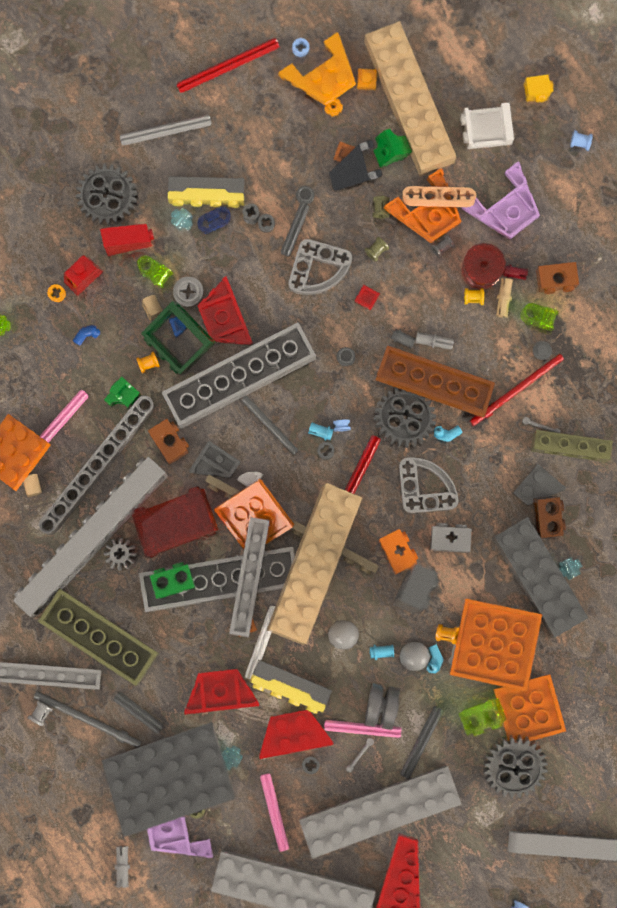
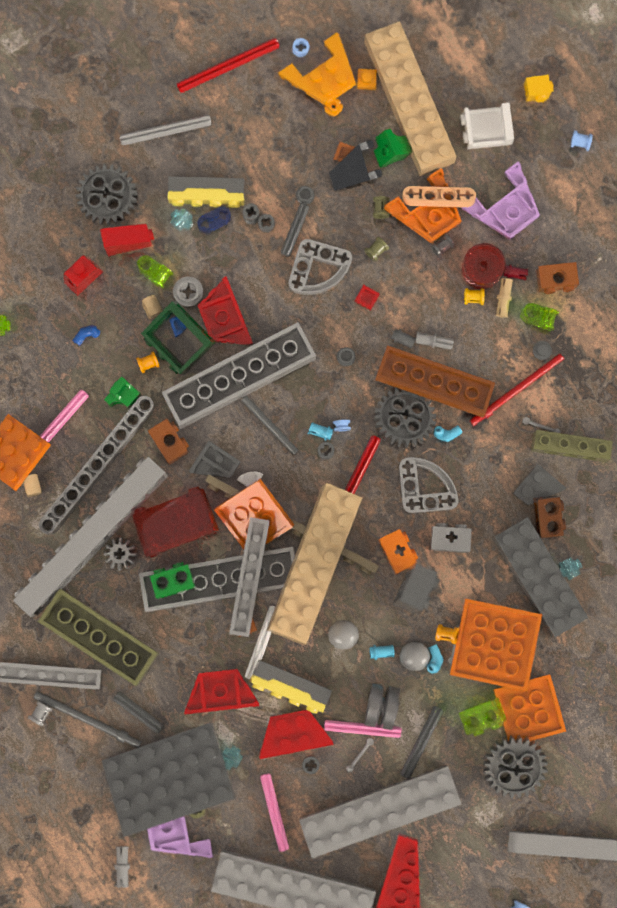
light orange bush [47,284,66,302] -> none

